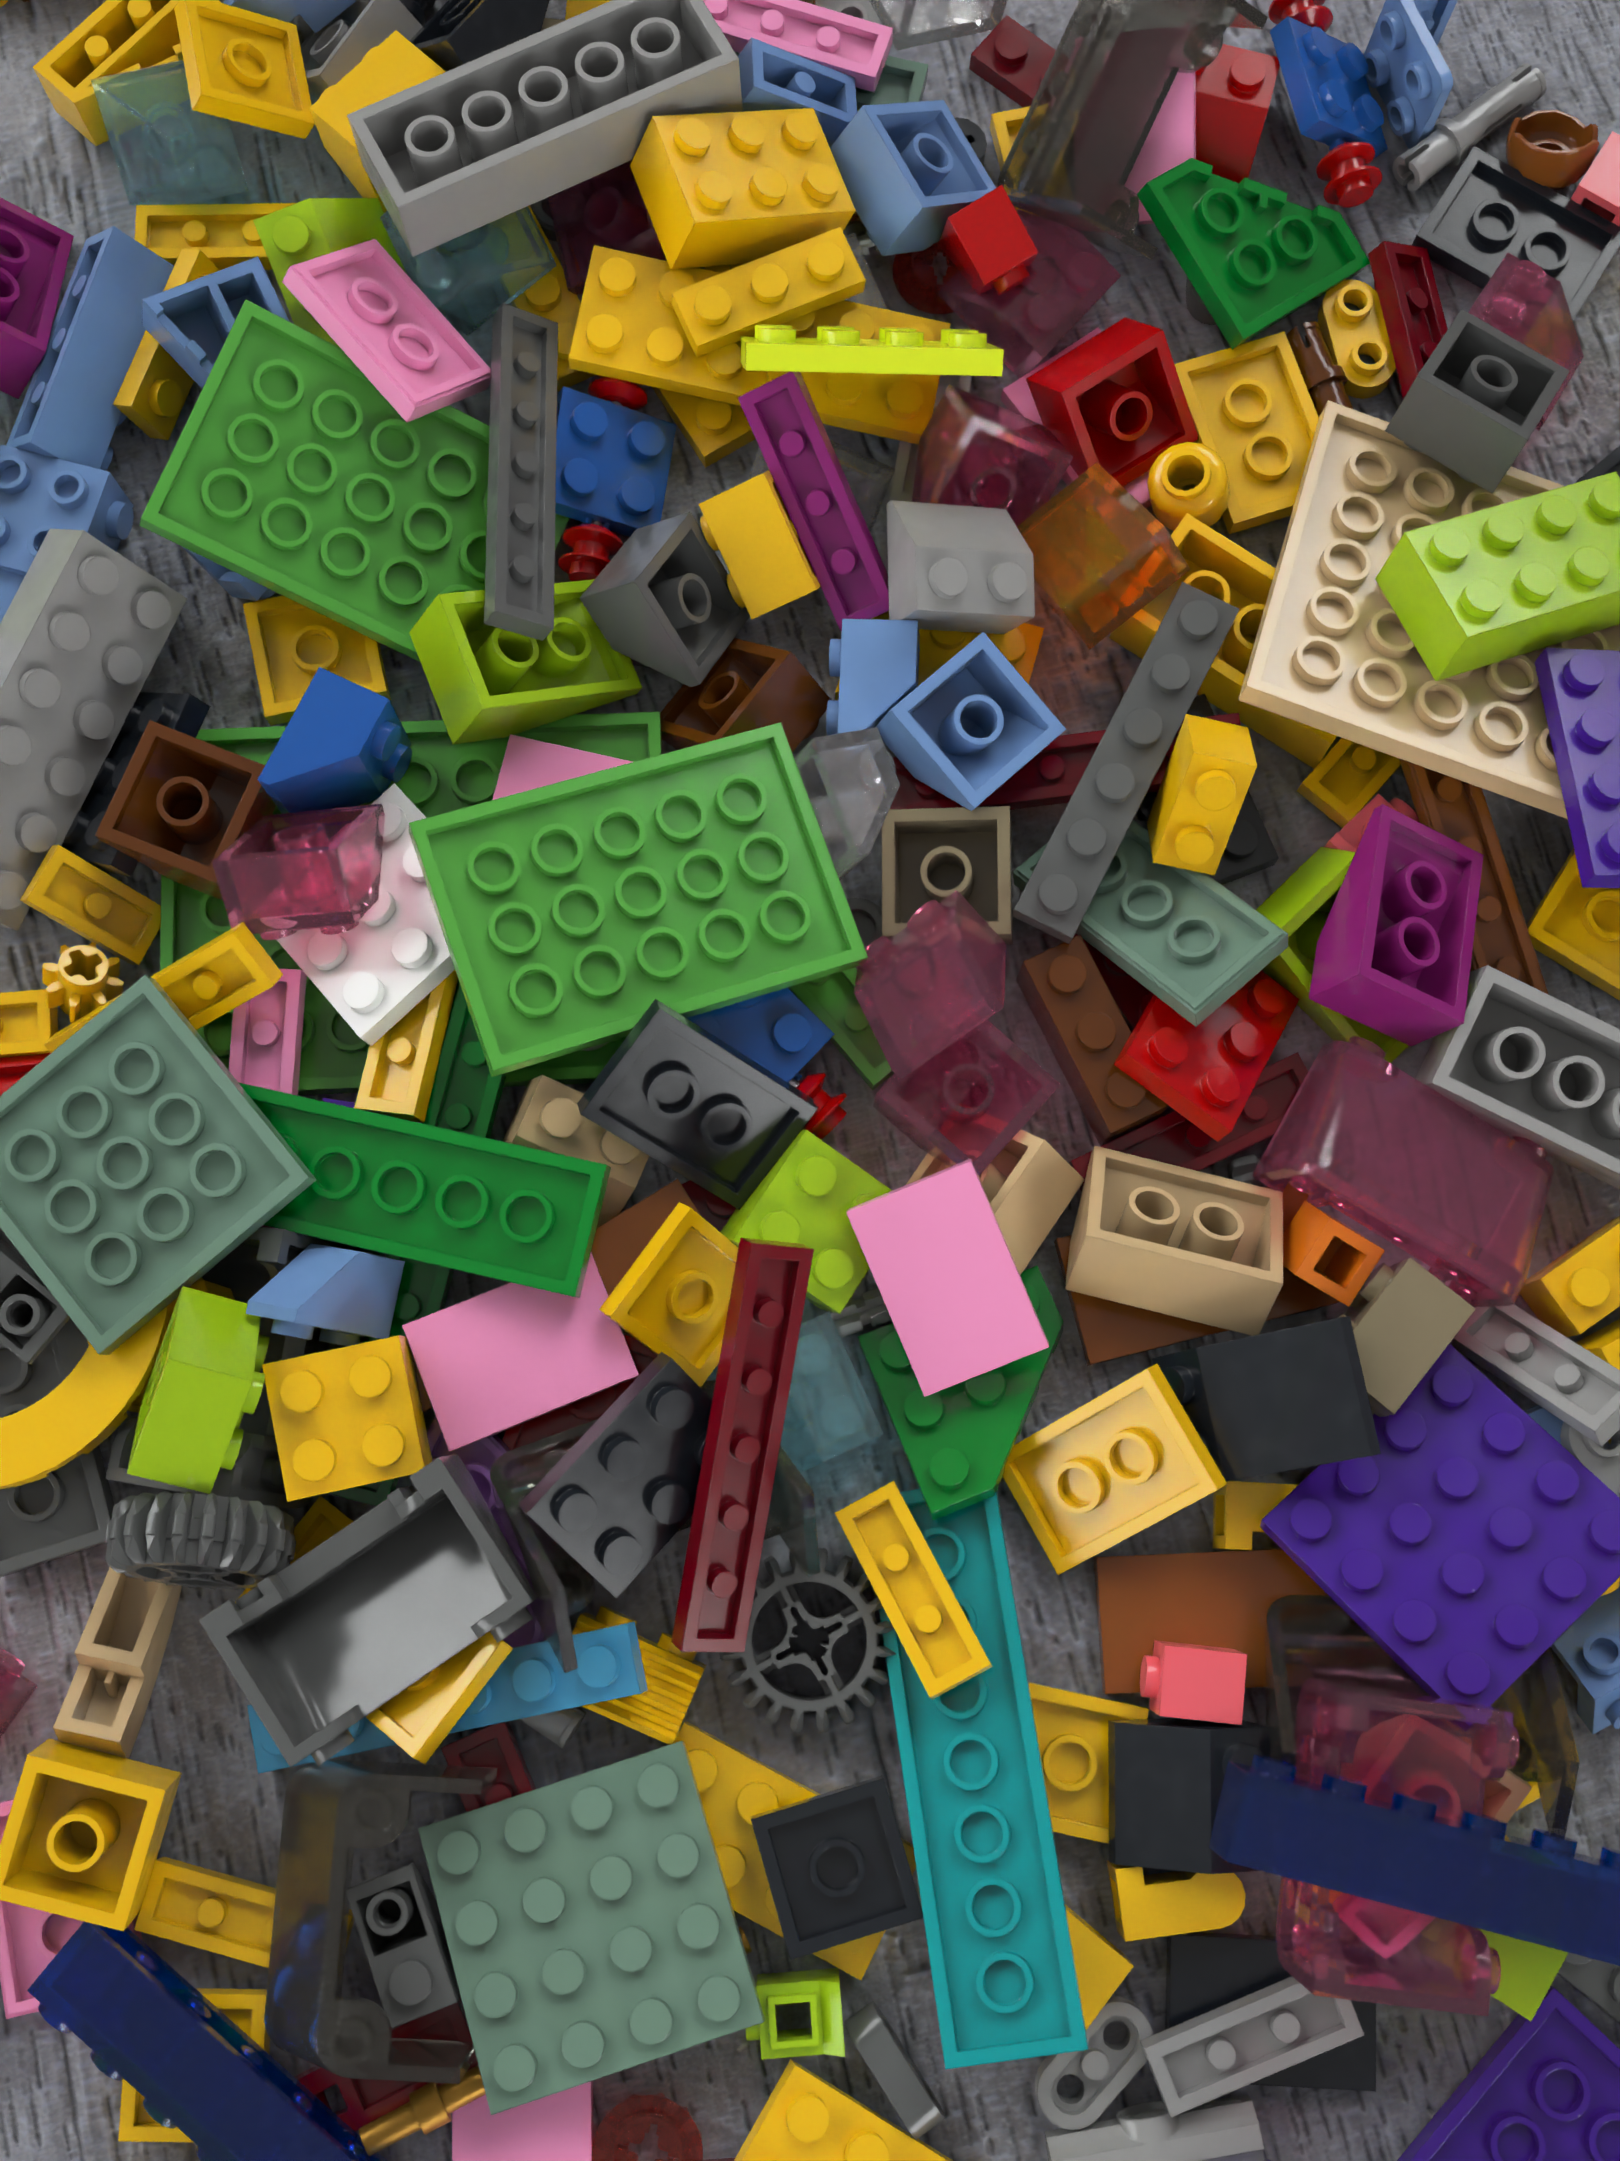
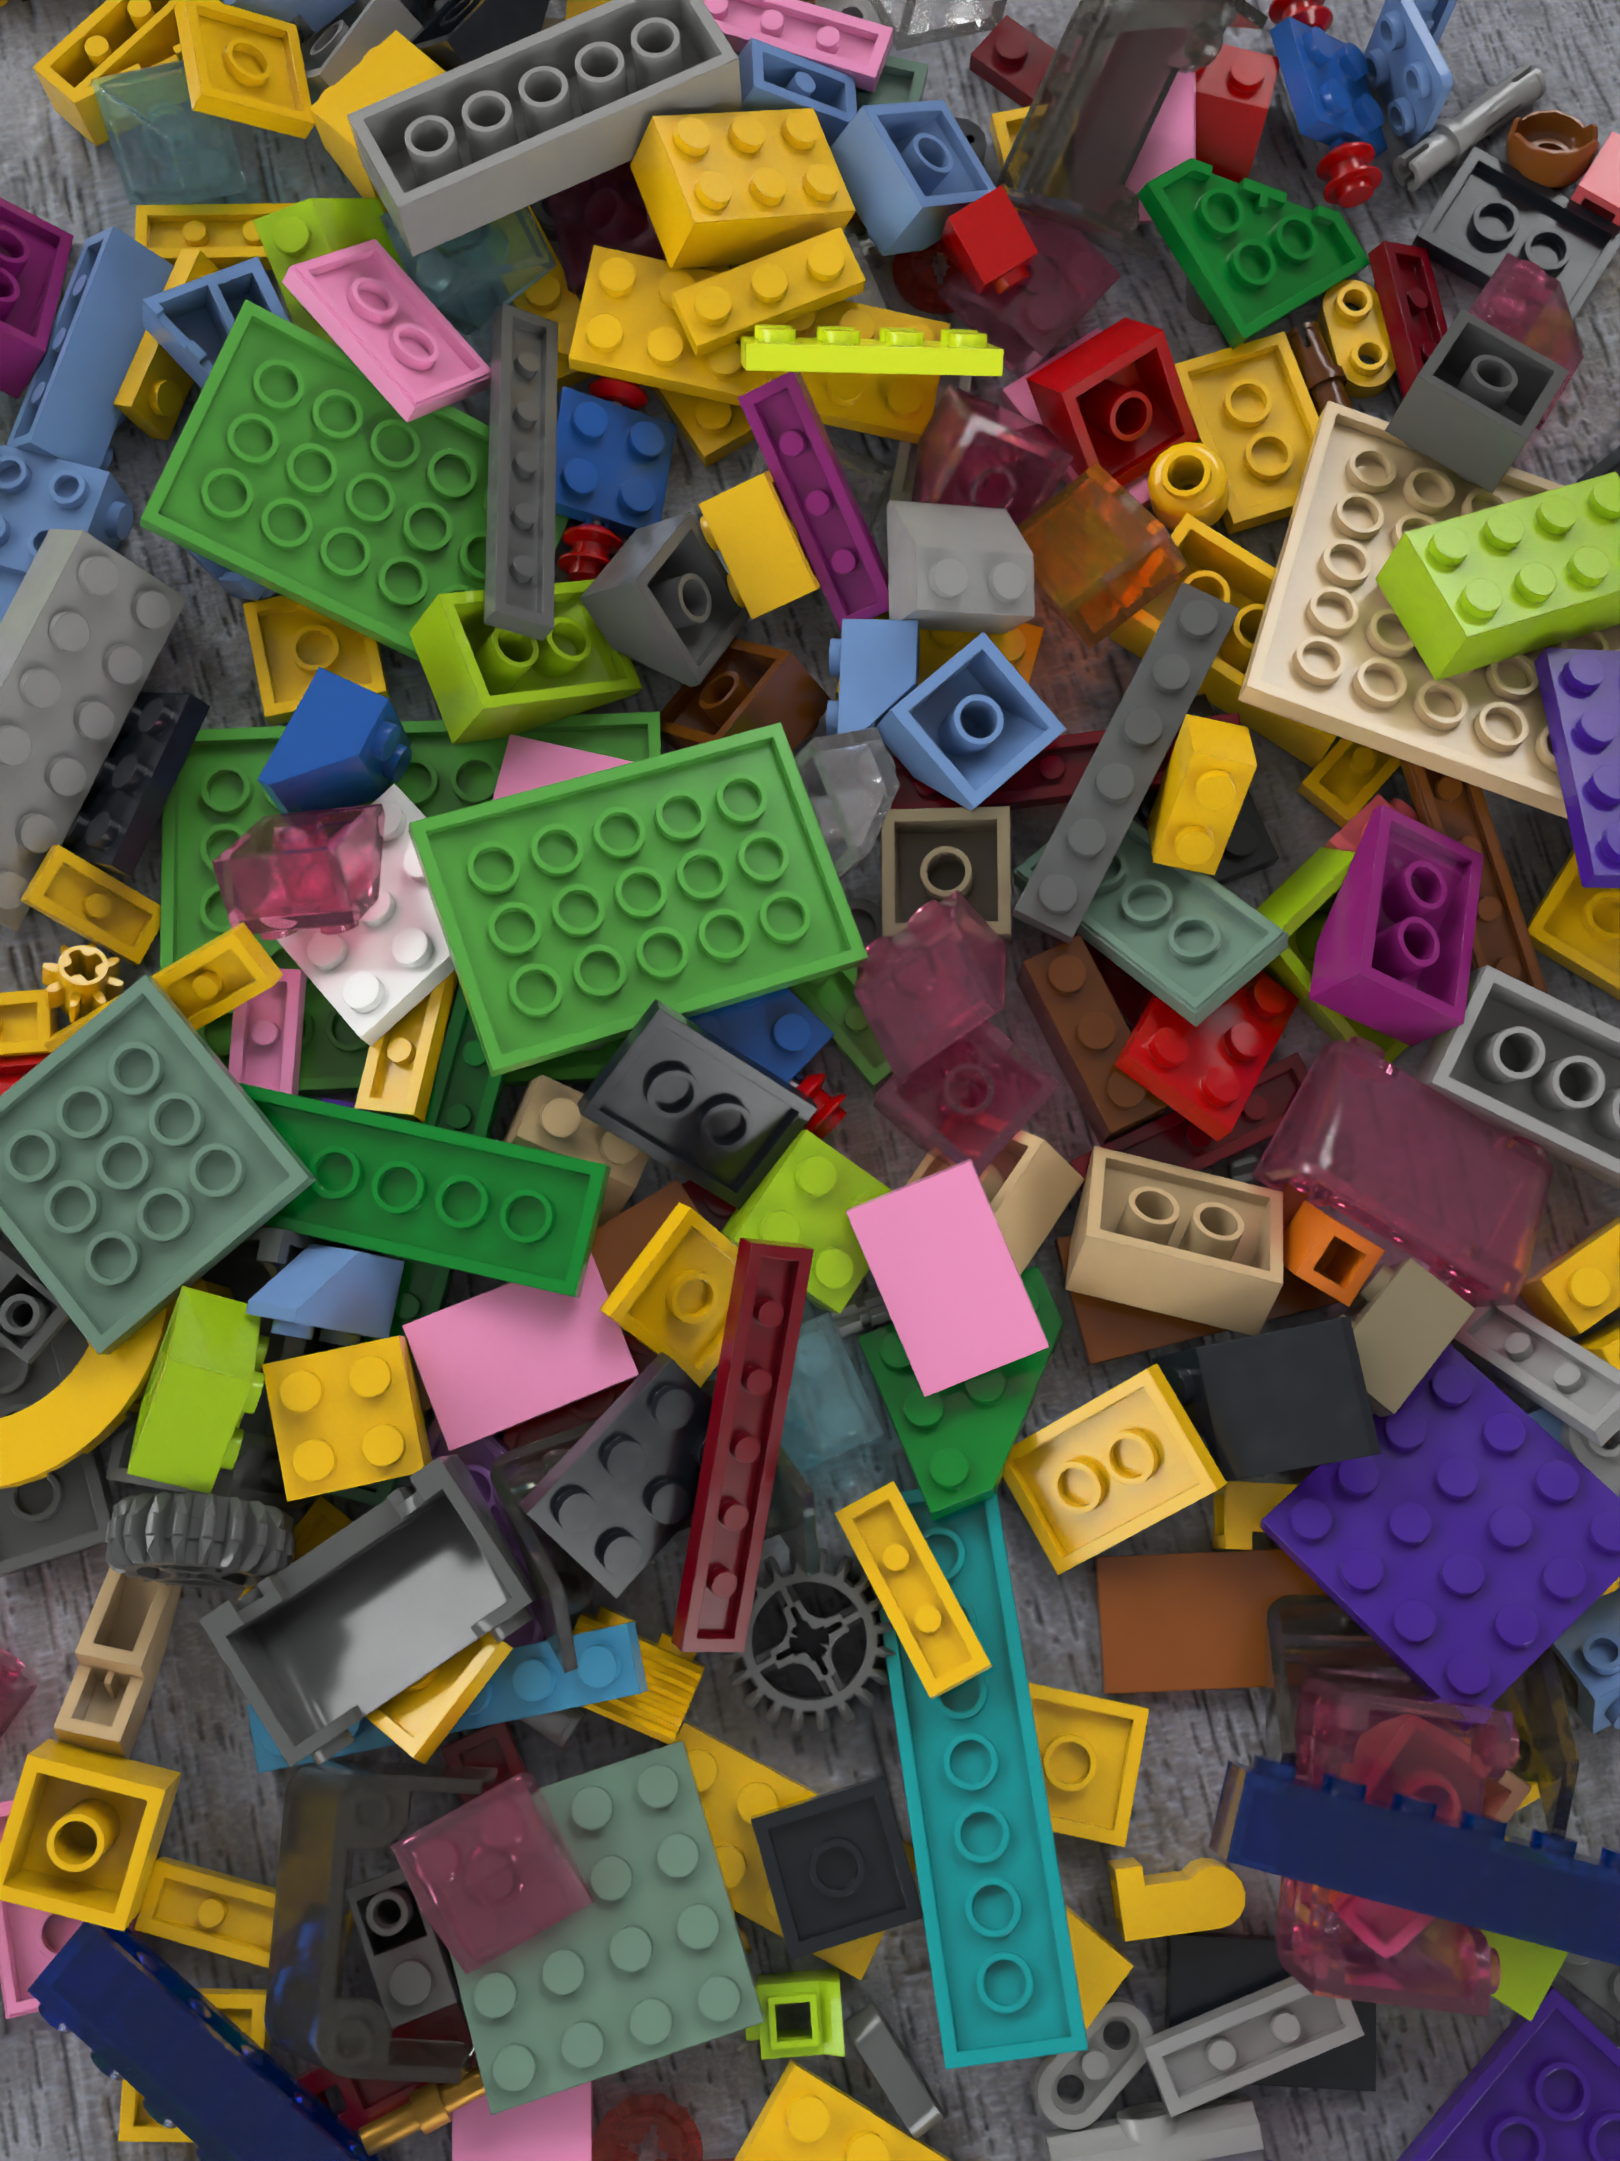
reddish brown slope [95,720,276,903] -> none
black slope [1108,1718,1272,1874] -> none
coral brick [1140,1640,1247,1725] -> none
none -> clear pink slope [391,1773,595,1975]

